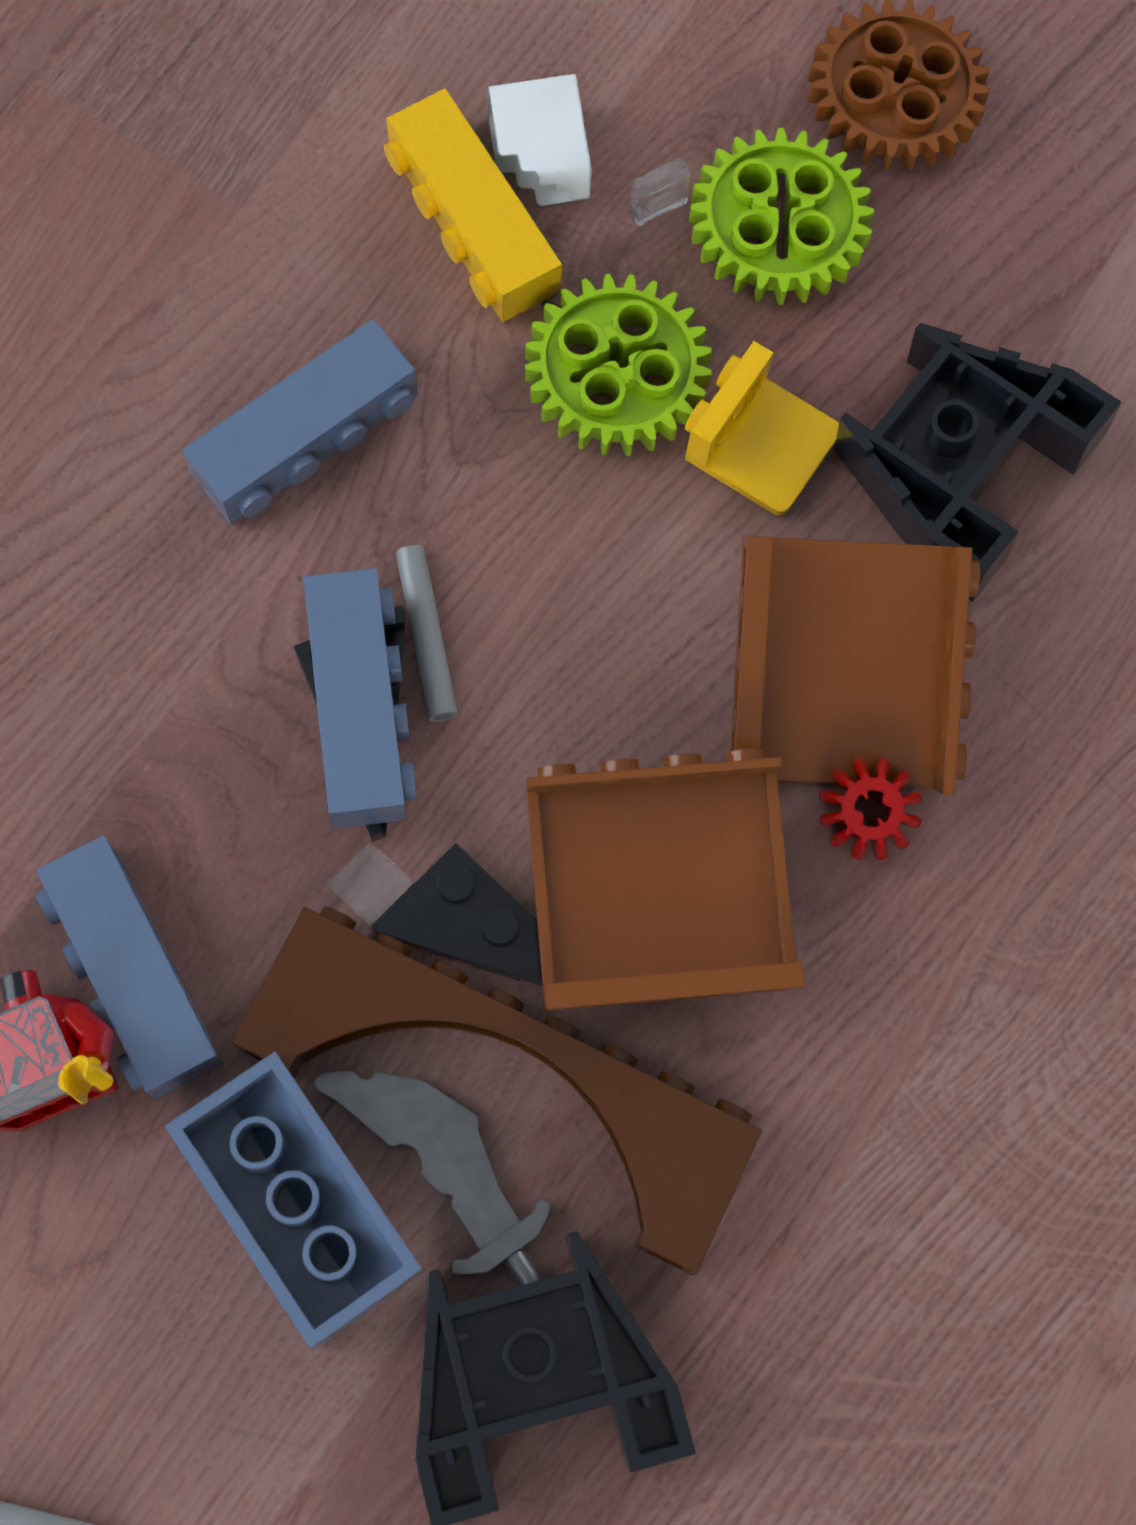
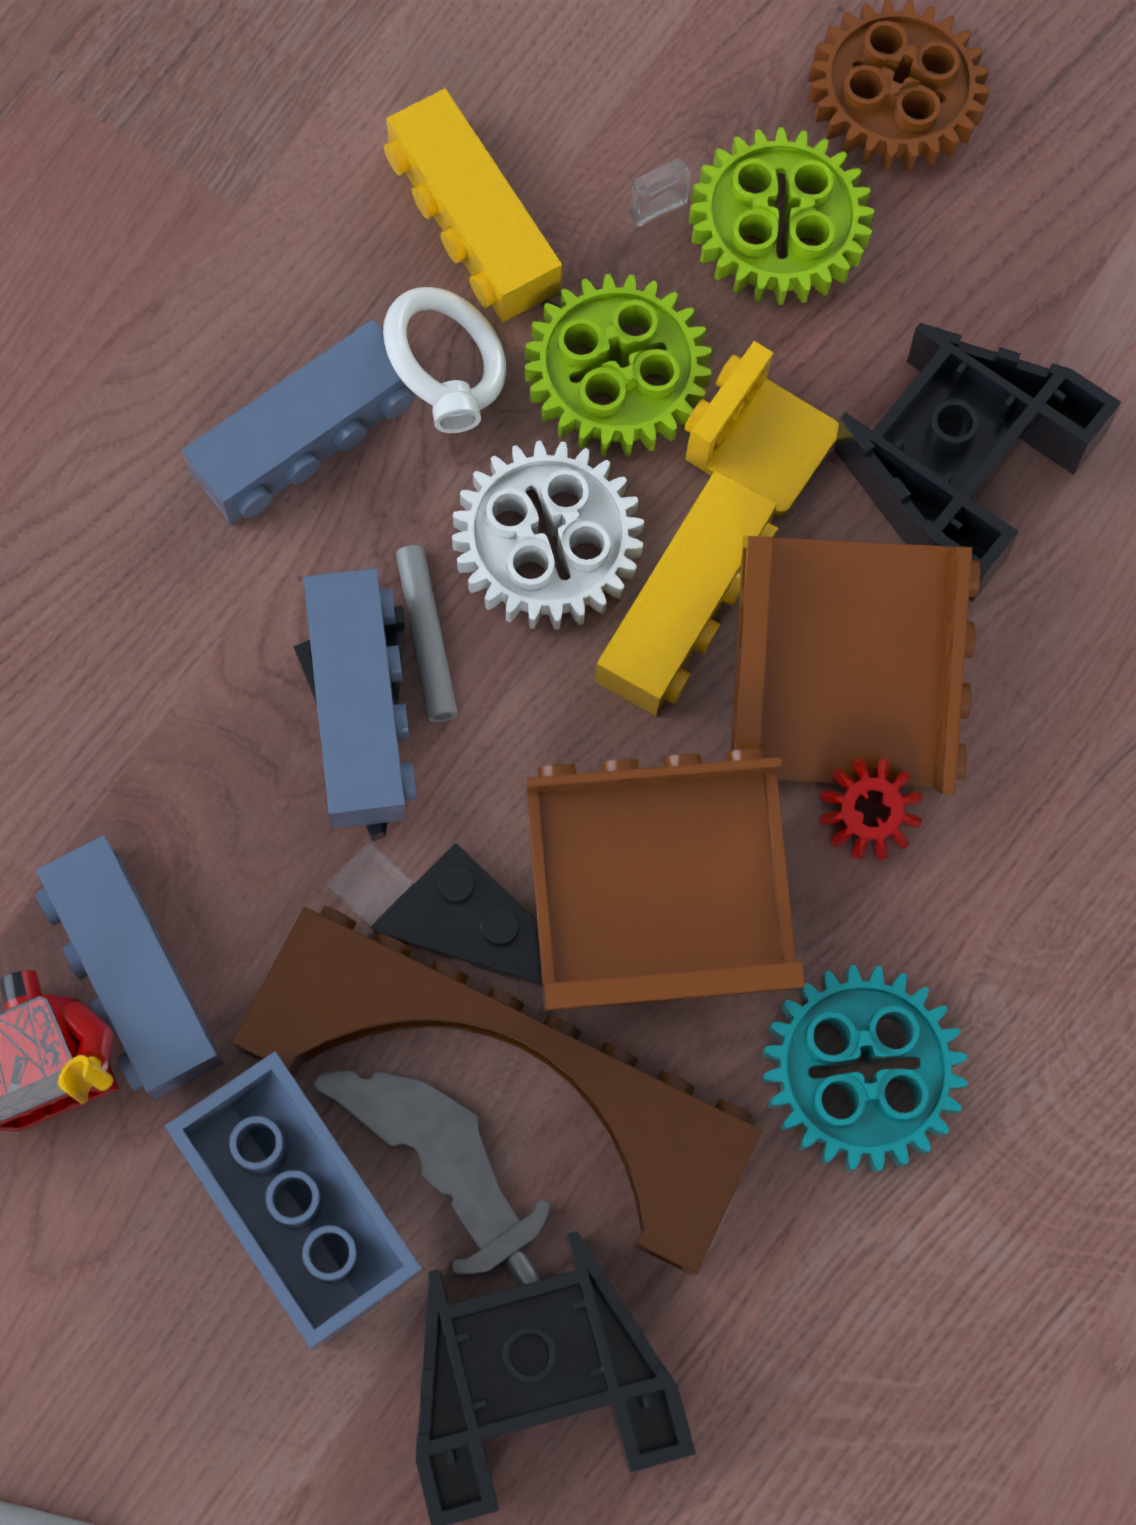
white piece [488,74,592,206] -> none
none -> white piece [383,287,506,433]
none -> white gear [452,441,644,630]
none -> yellow brick [594,469,779,717]
none -> teal gear [761,965,968,1173]

